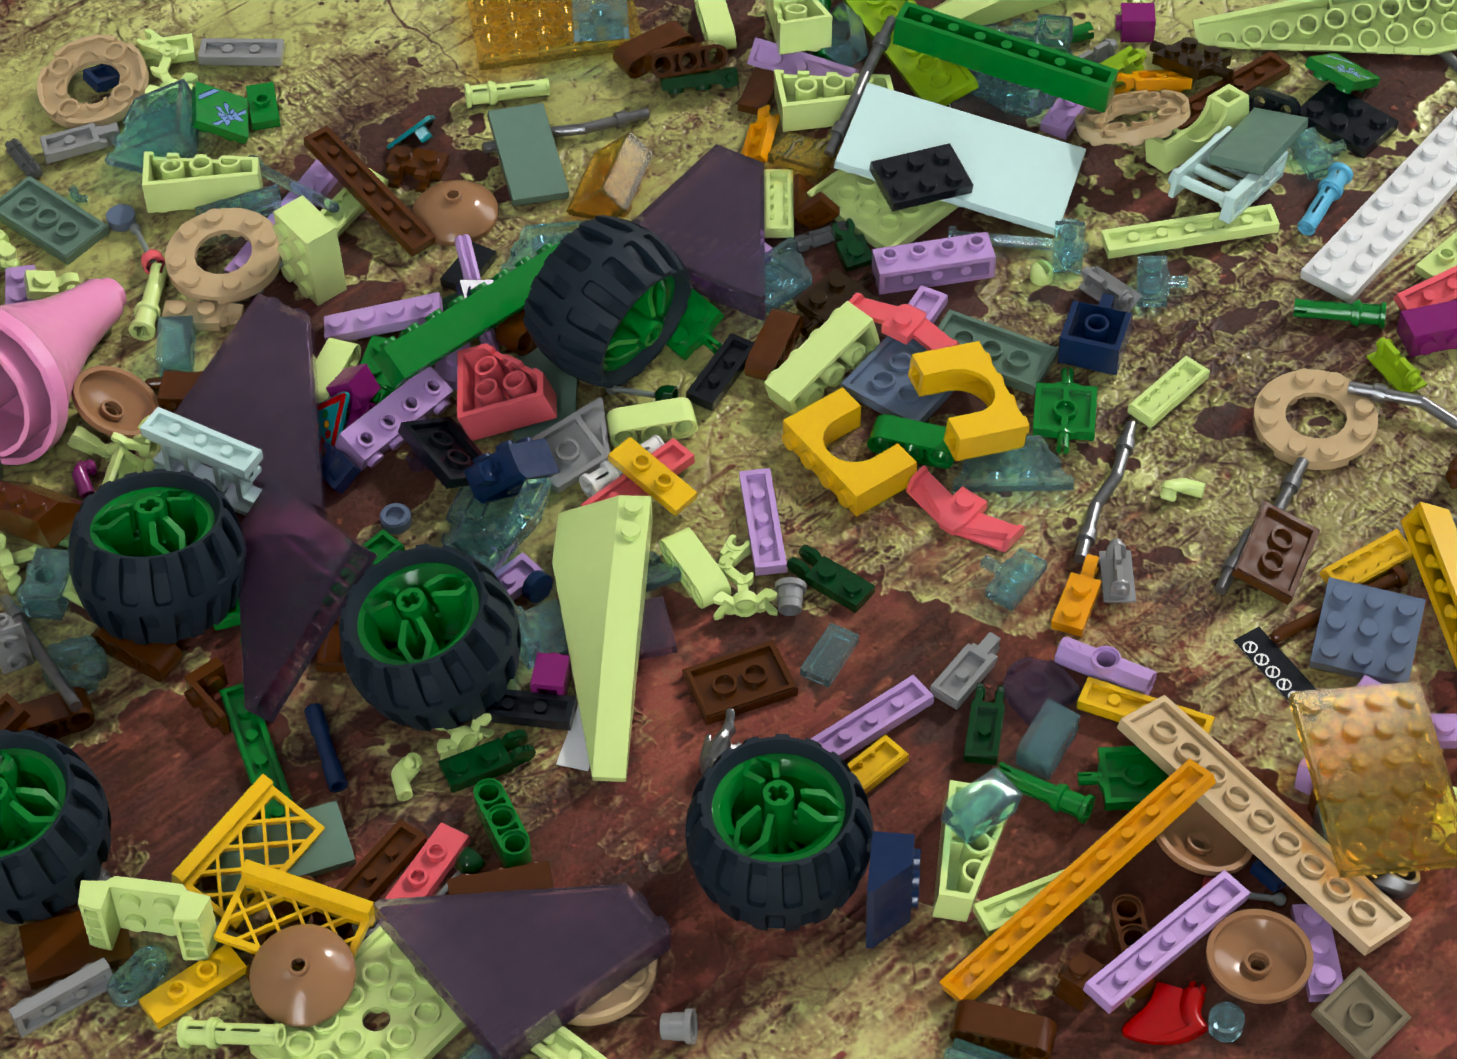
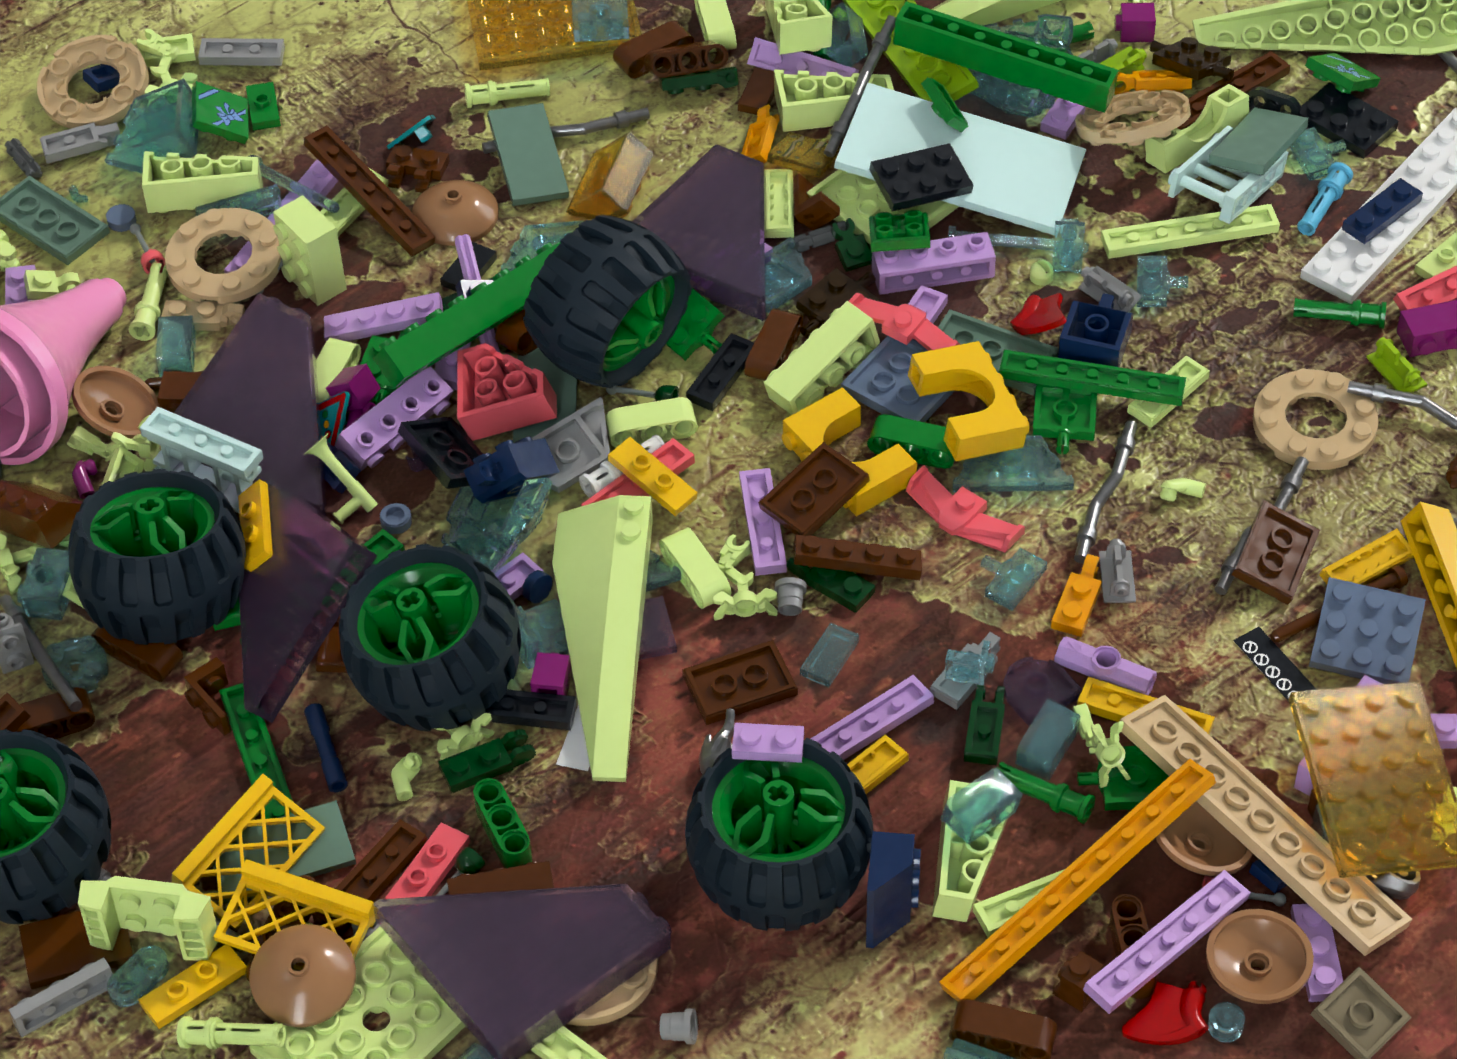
none -> yellow plate [238,479,273,572]
none -> yellowish green piece [303,433,378,525]
none -> lavender plate [732,723,804,763]
none -> reddish brown tile [758,442,870,536]
none -> reddish brown plate [793,534,922,581]
none -> green tile [869,210,931,252]
none -> green plate [921,77,968,132]
none -> clear light blue bracket [945,640,996,685]
none -> green tile [999,350,1186,406]
none -> red arm [1010,293,1067,335]
none -> yellowish green piece [1071,703,1131,788]
none -> dark blue plate [1342,178,1423,245]

